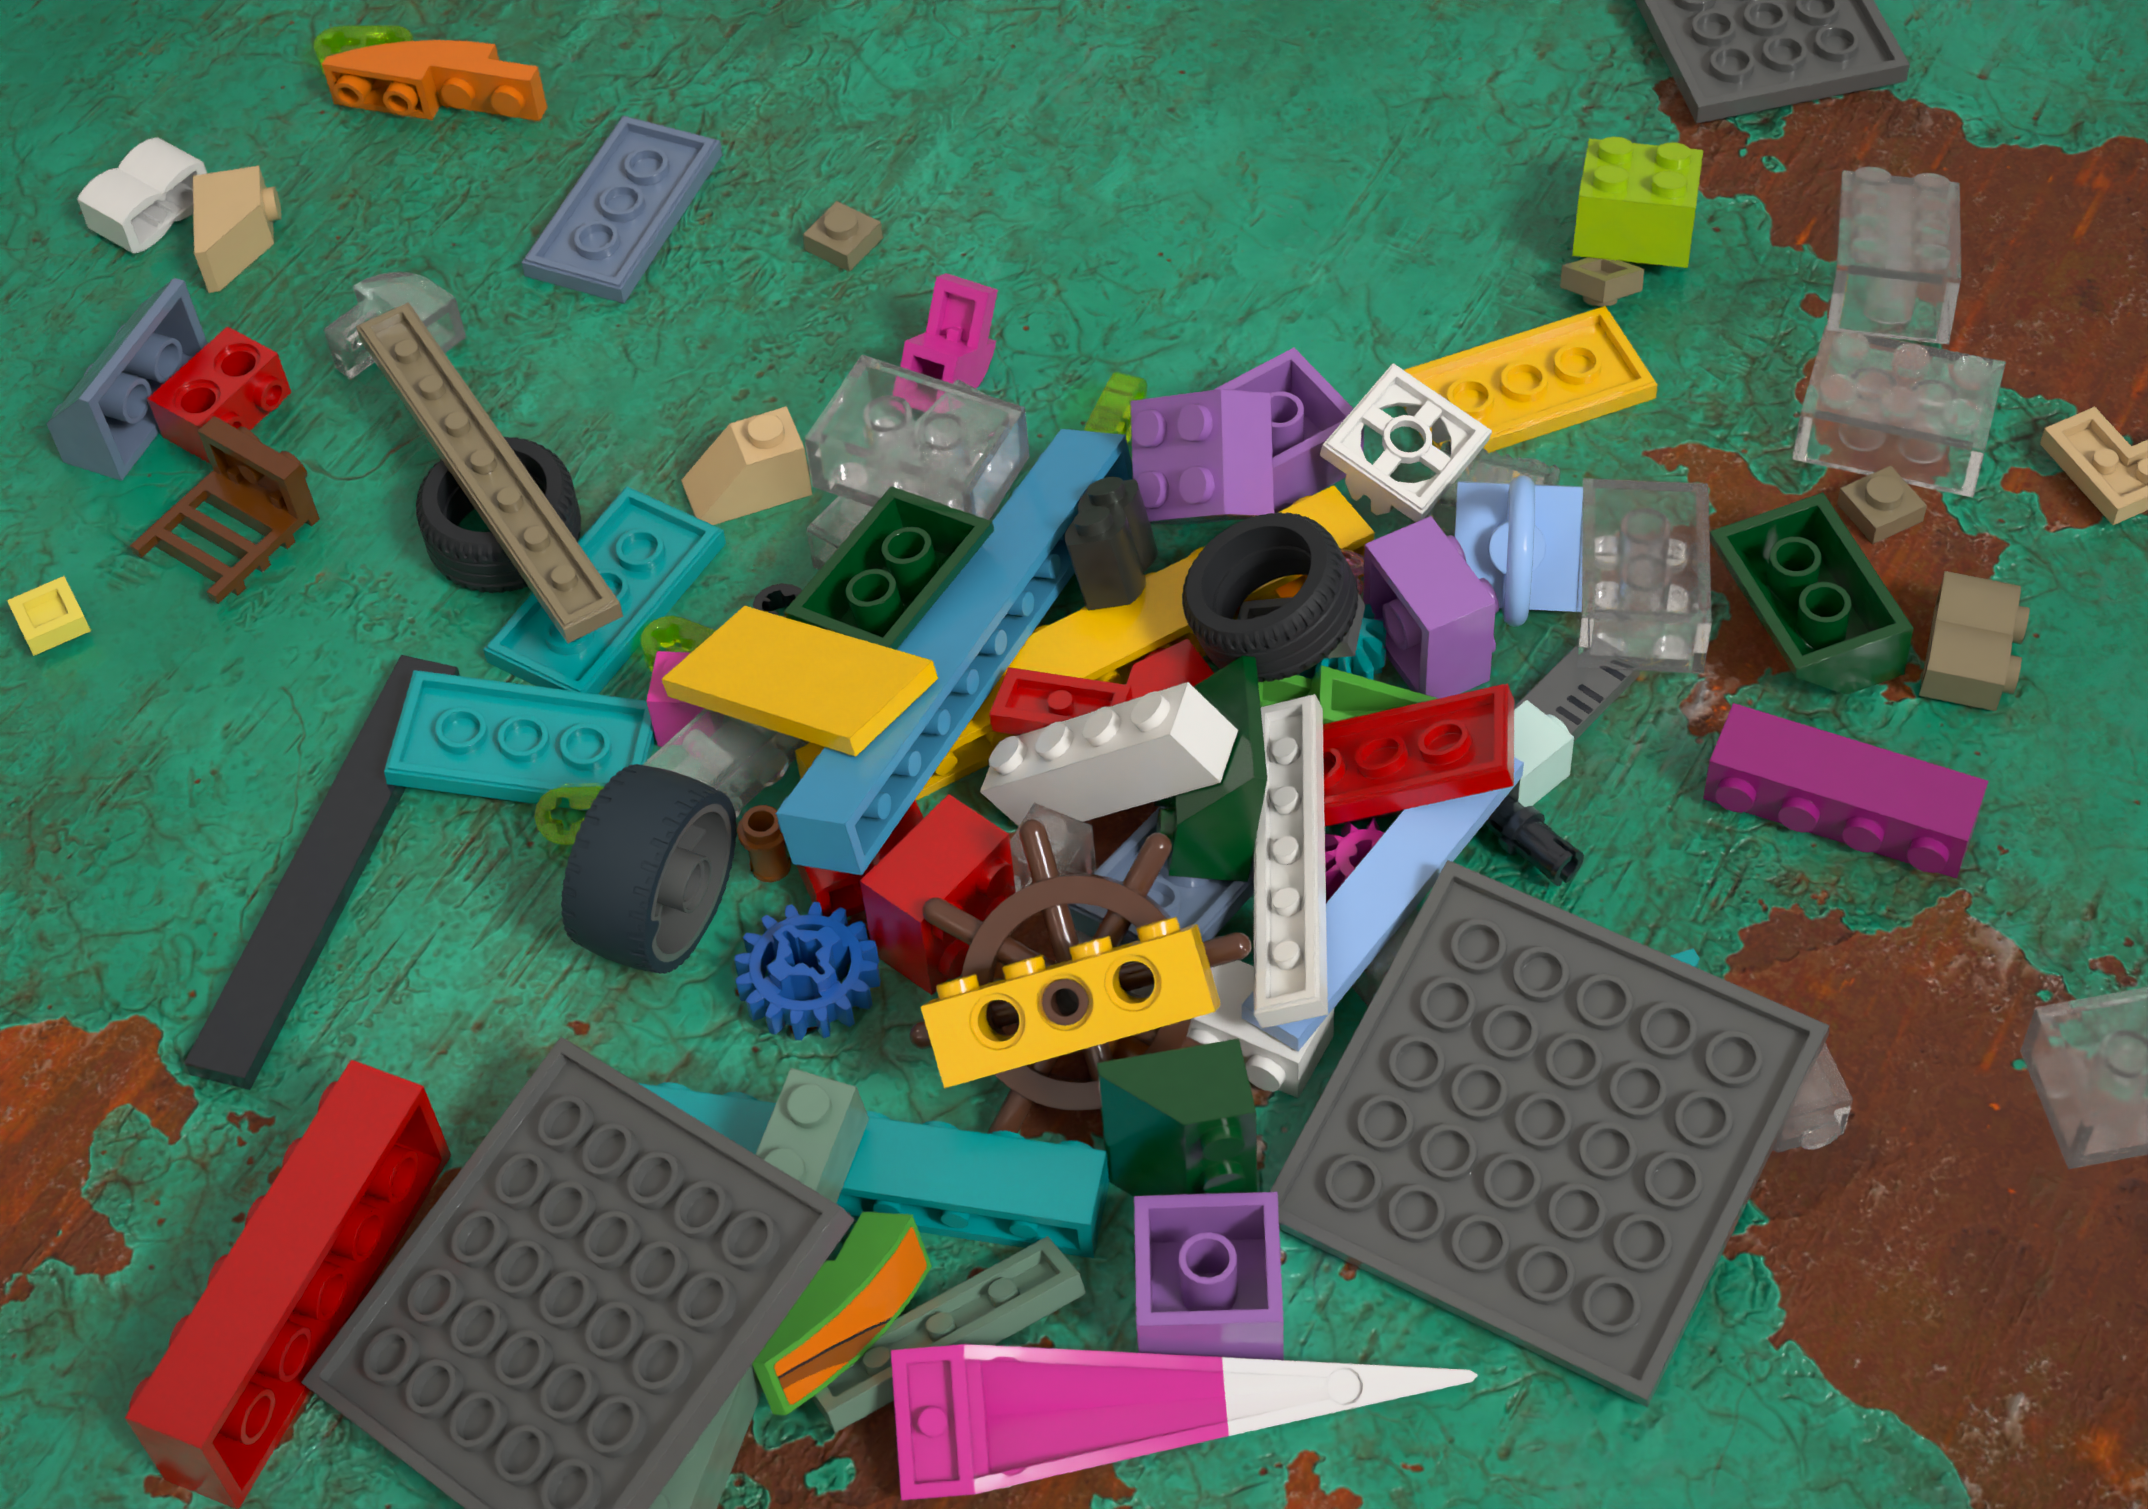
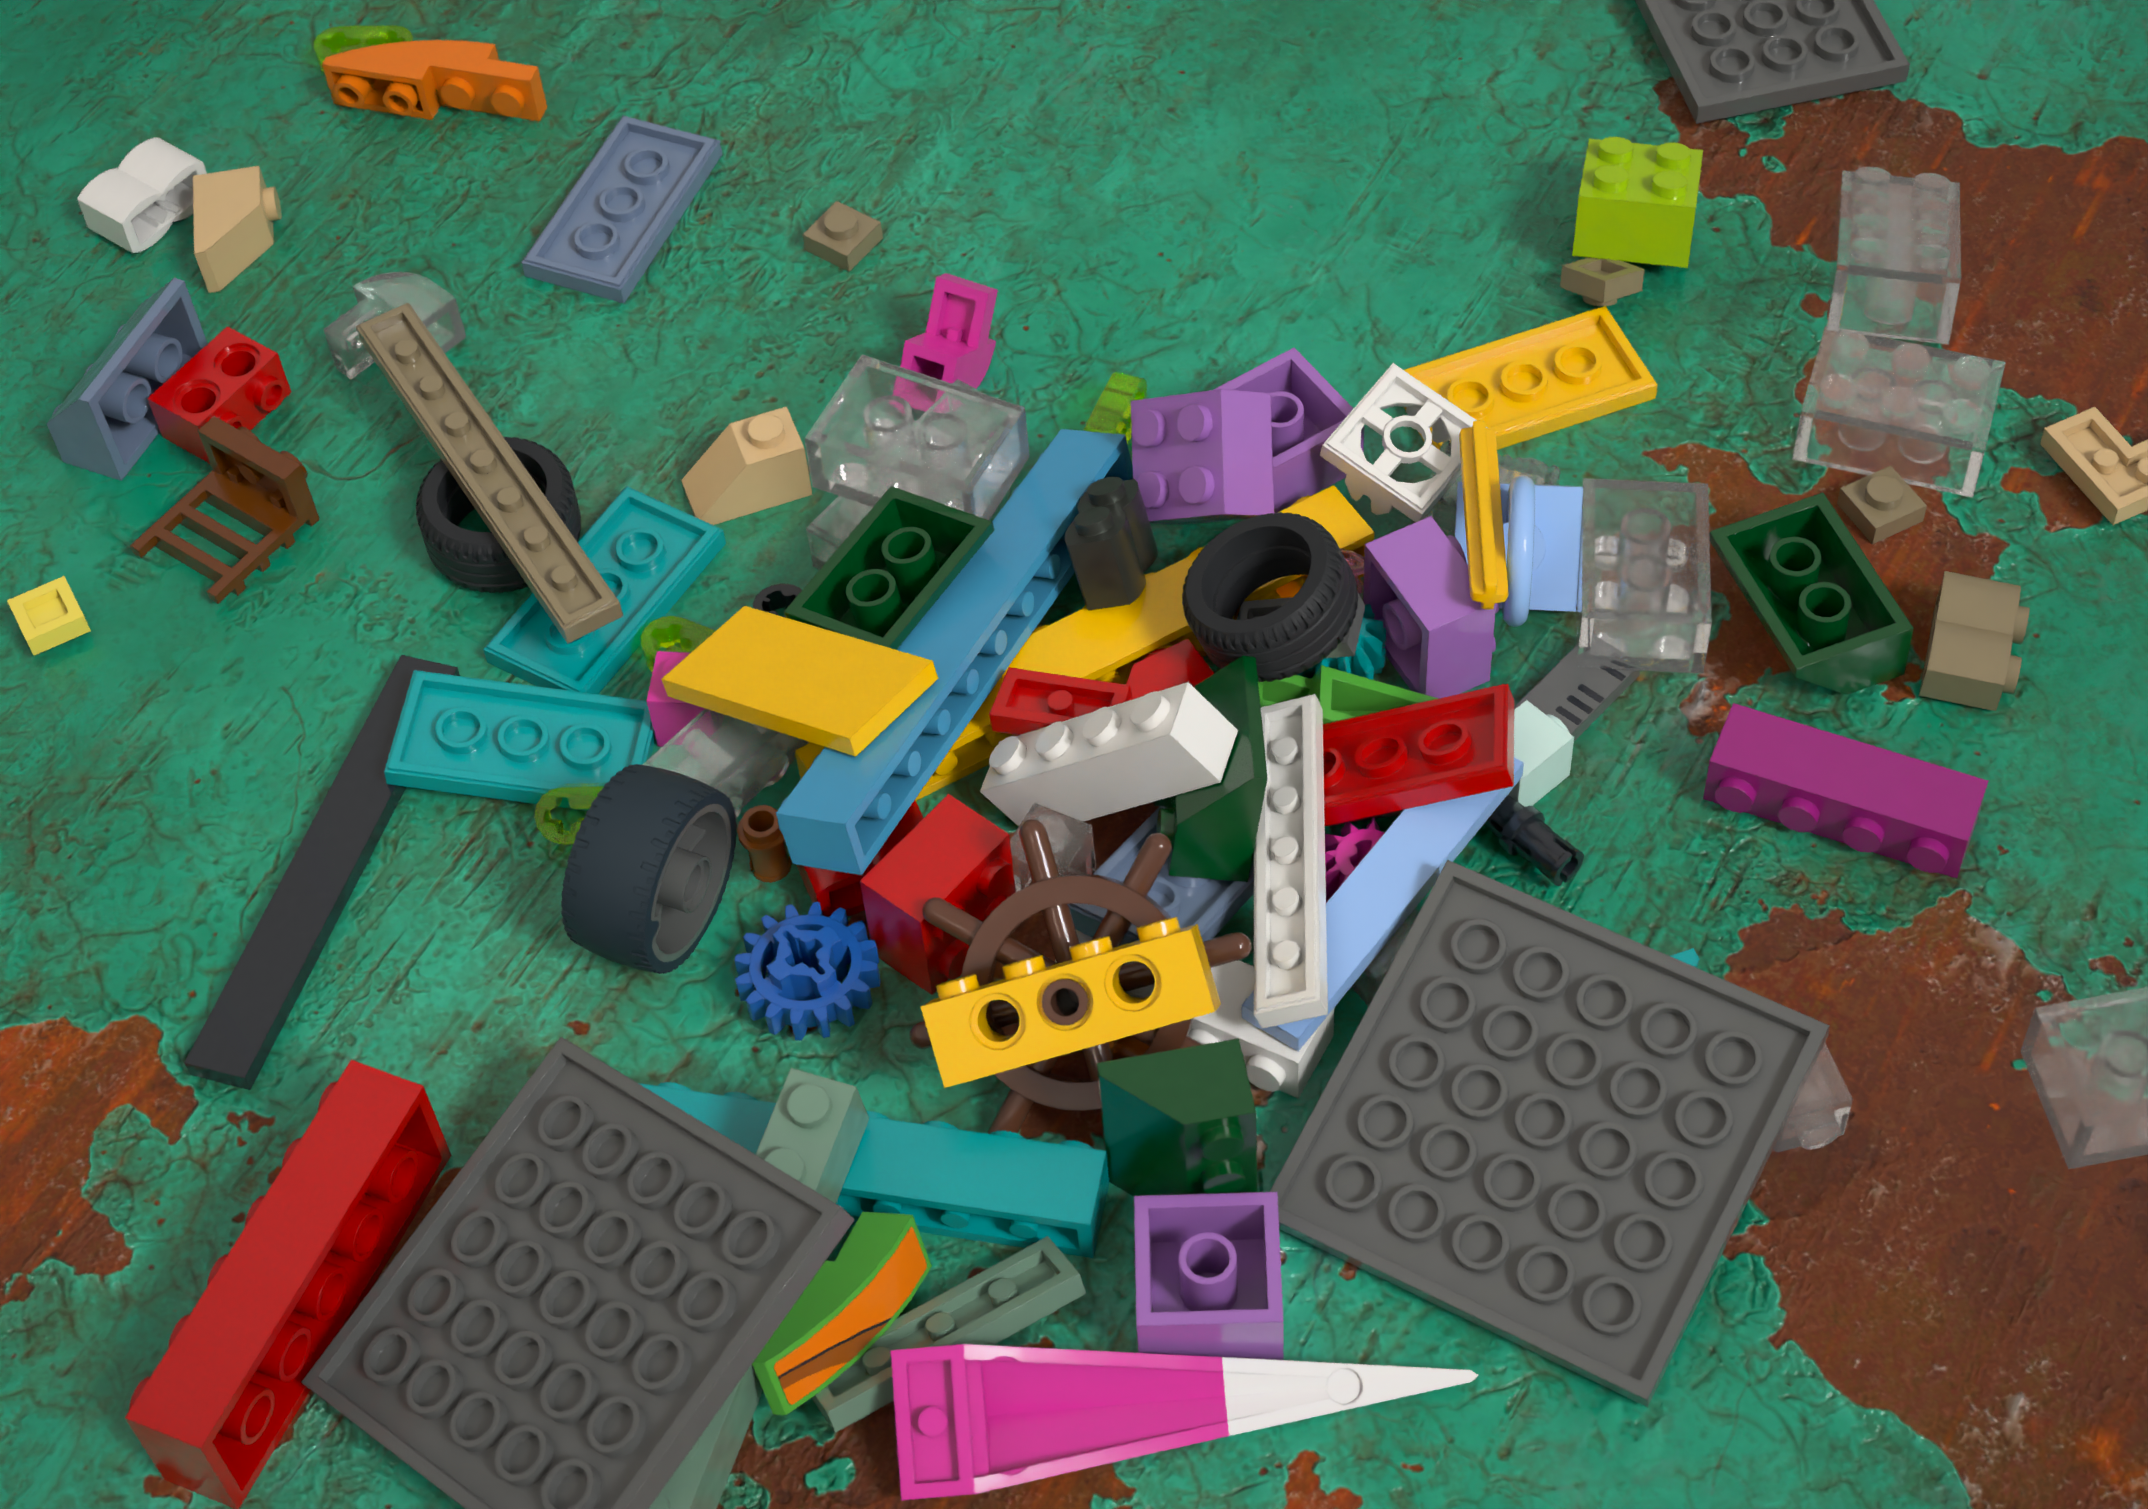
none -> yellow axle [1459,420,1509,610]

